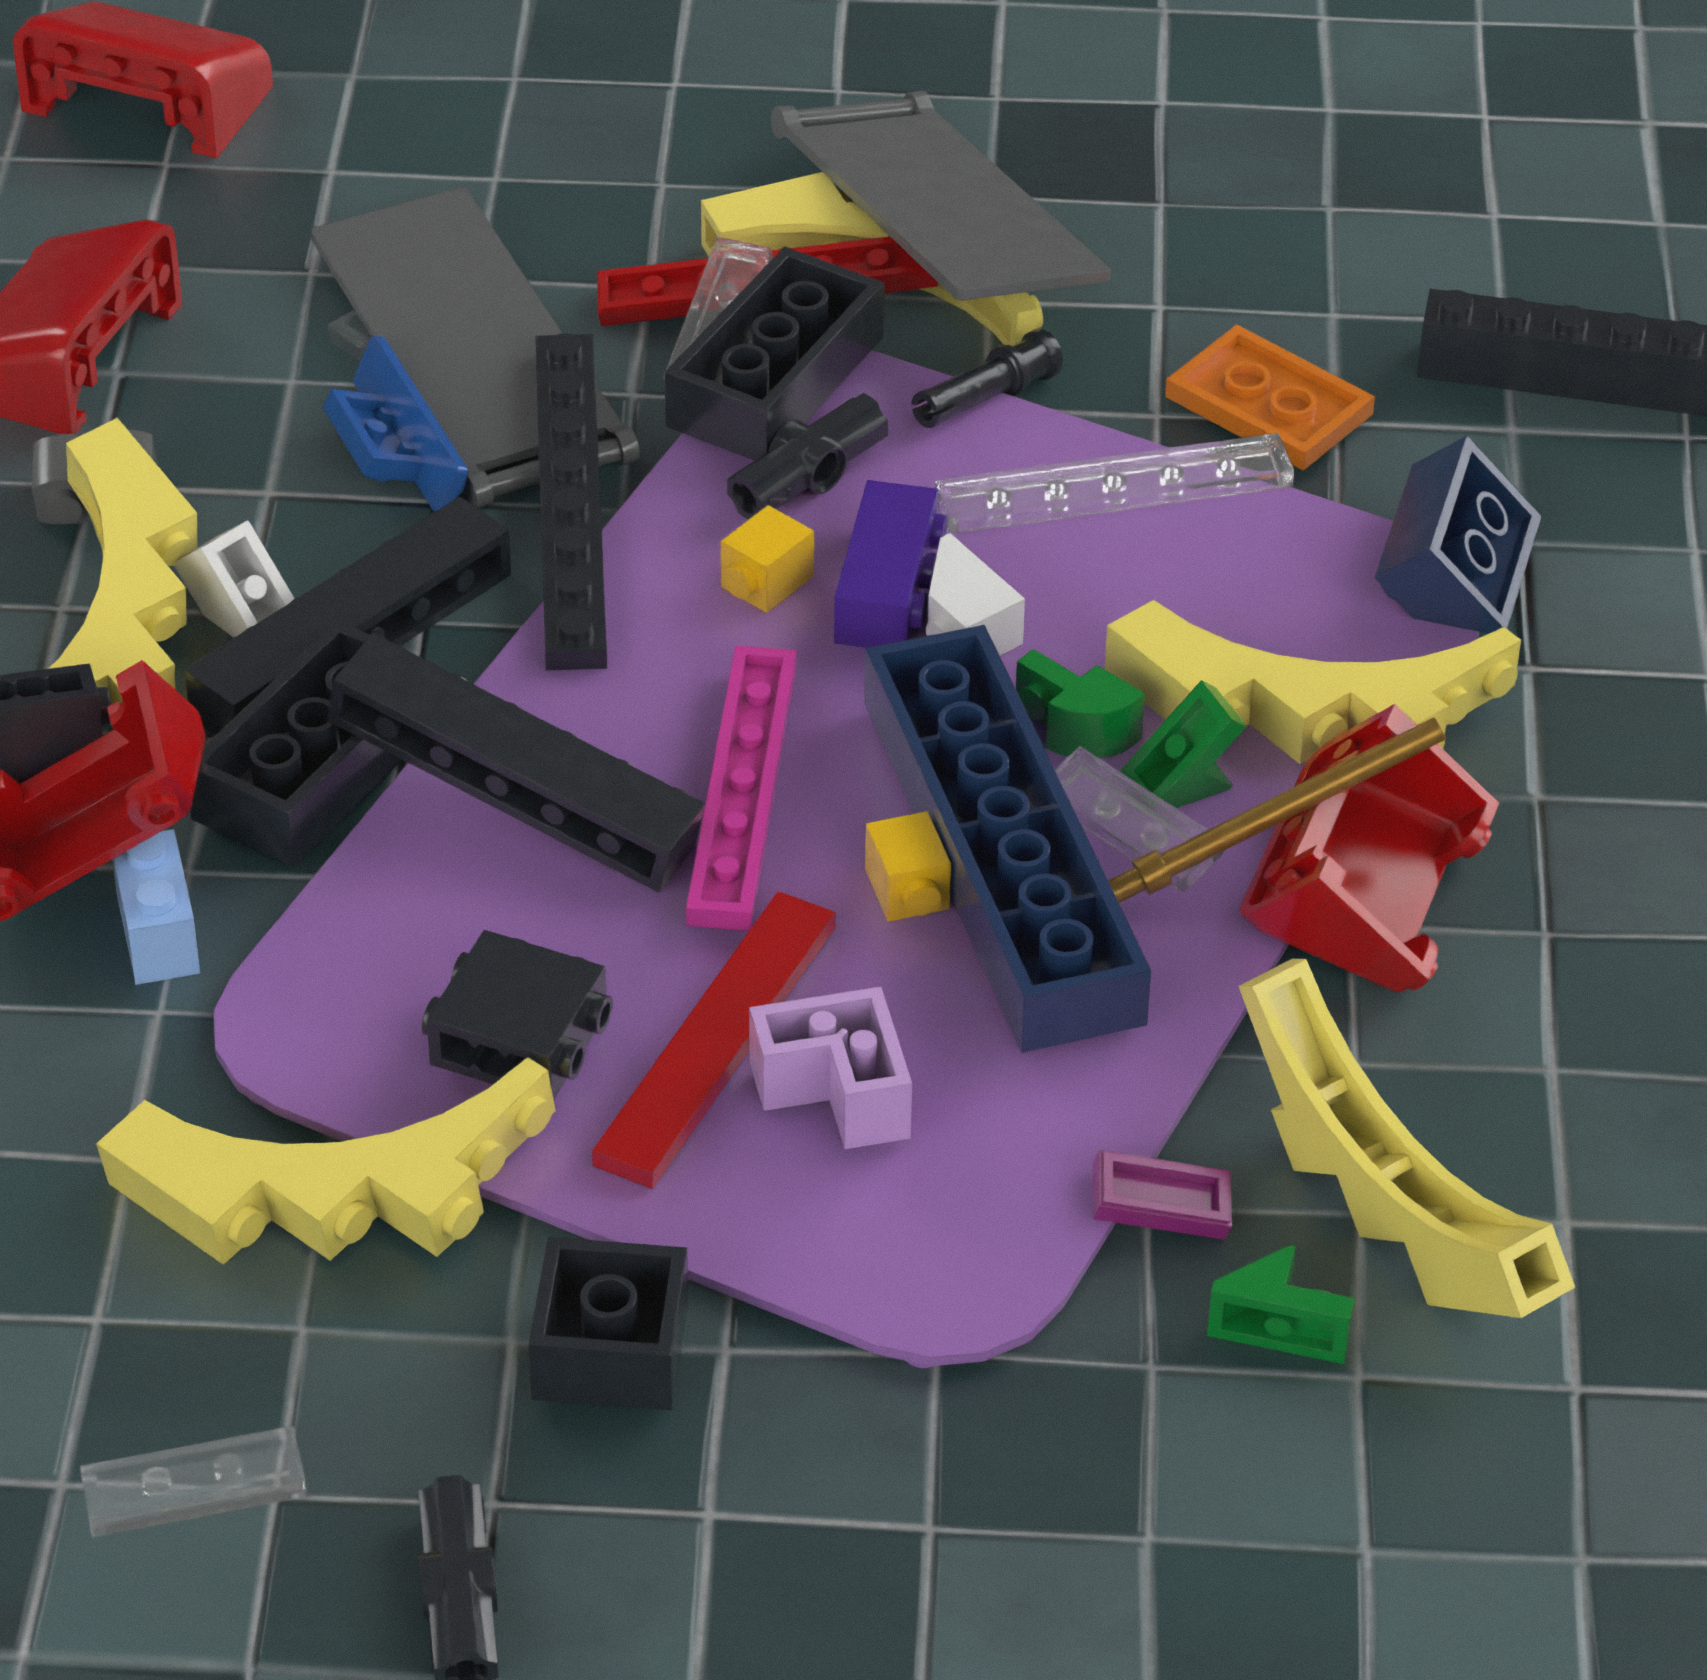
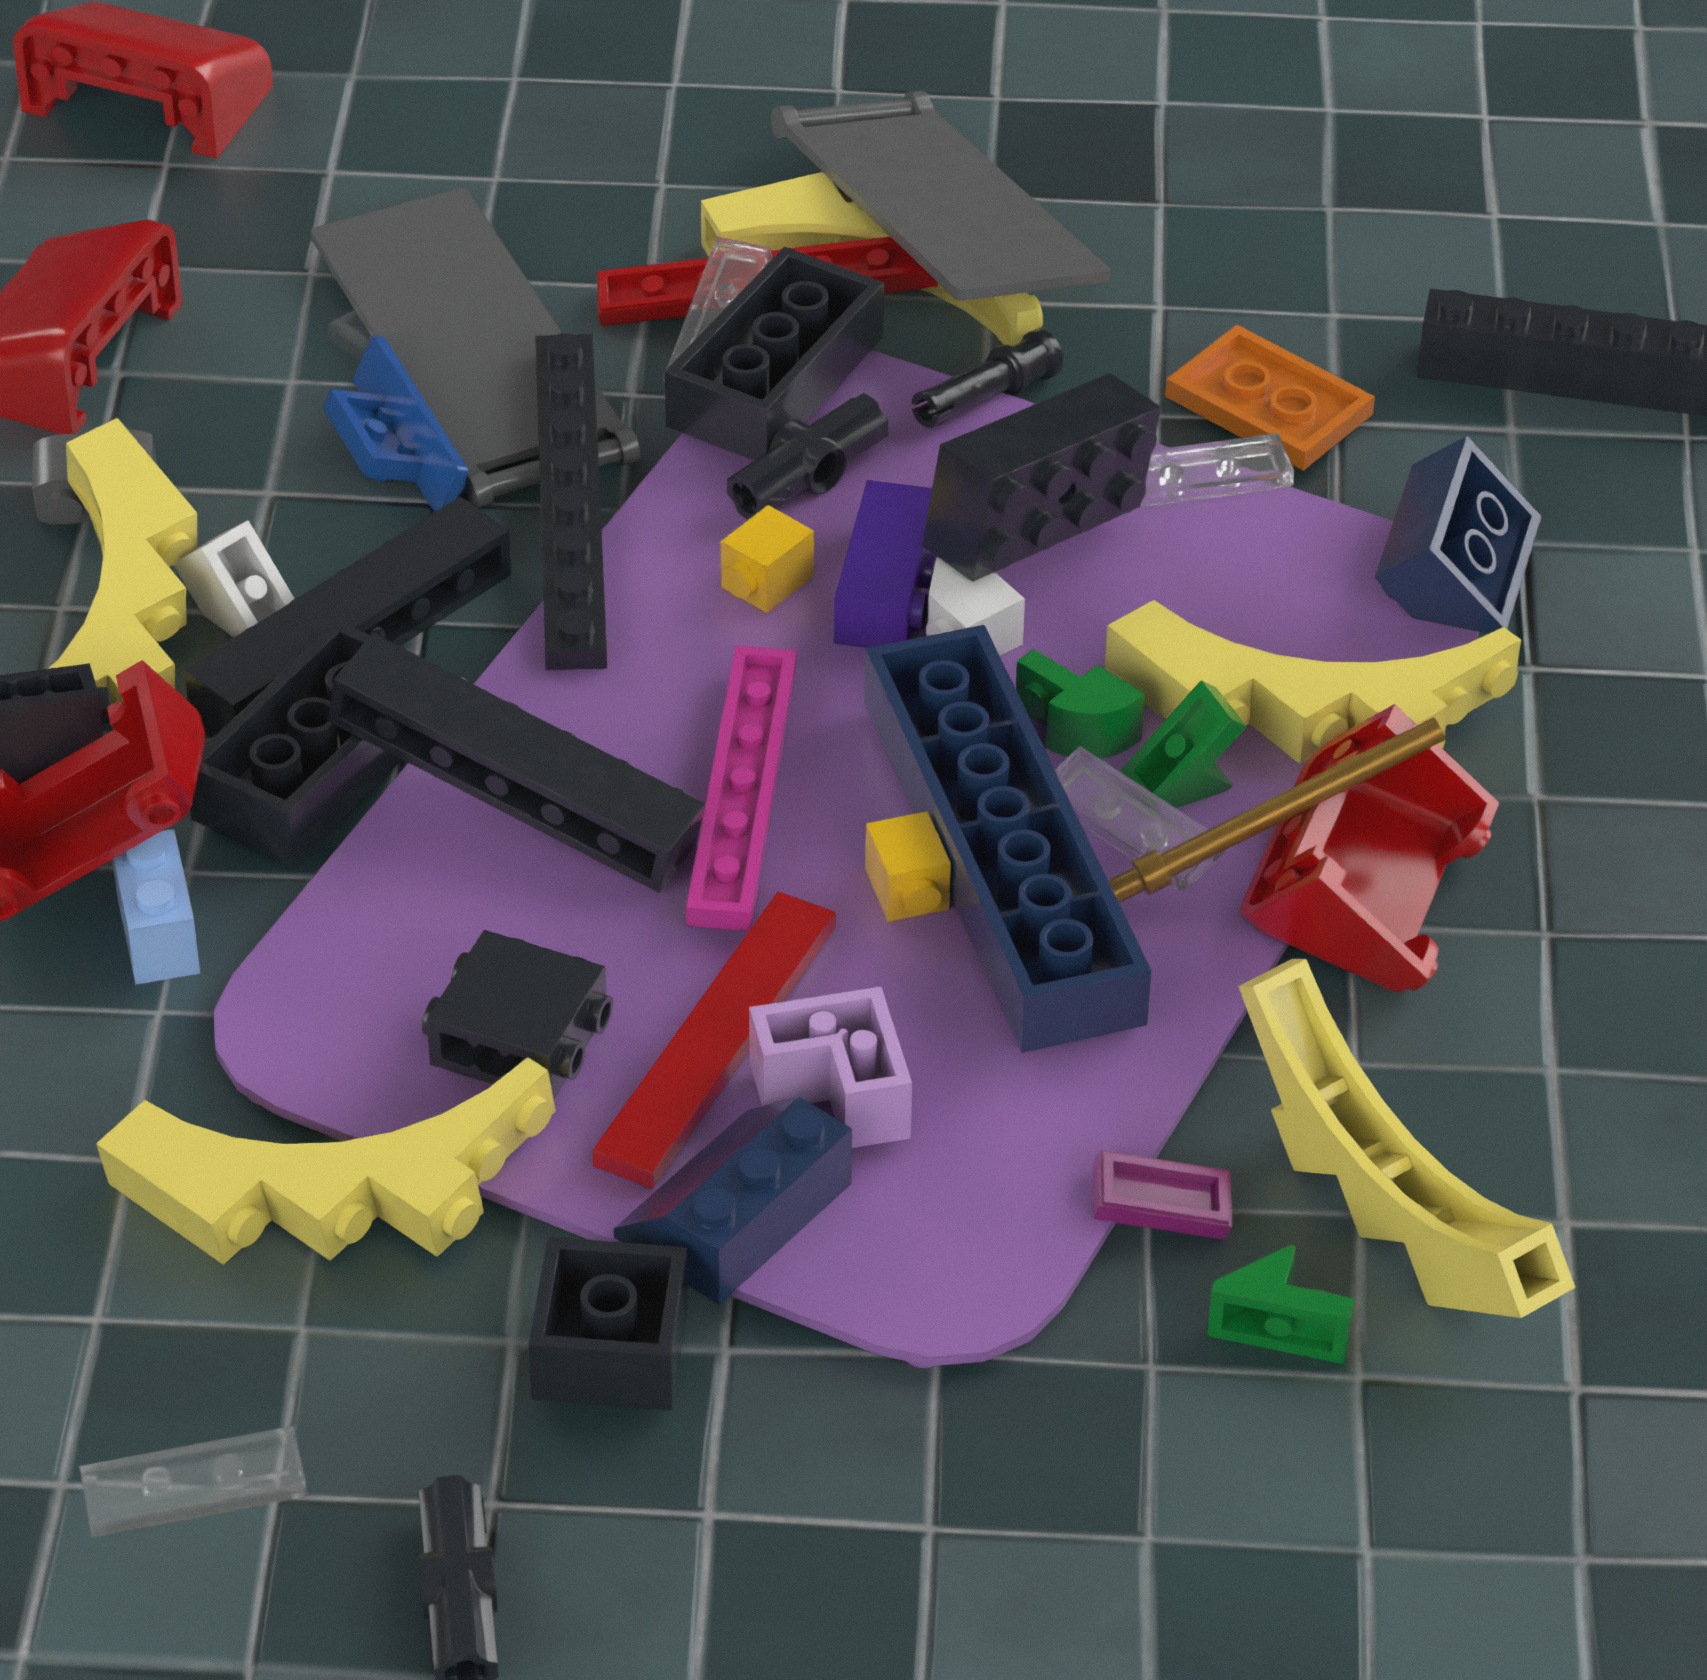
none -> dark blue slope [613,1096,852,1305]
none -> black brick [922,373,1161,582]

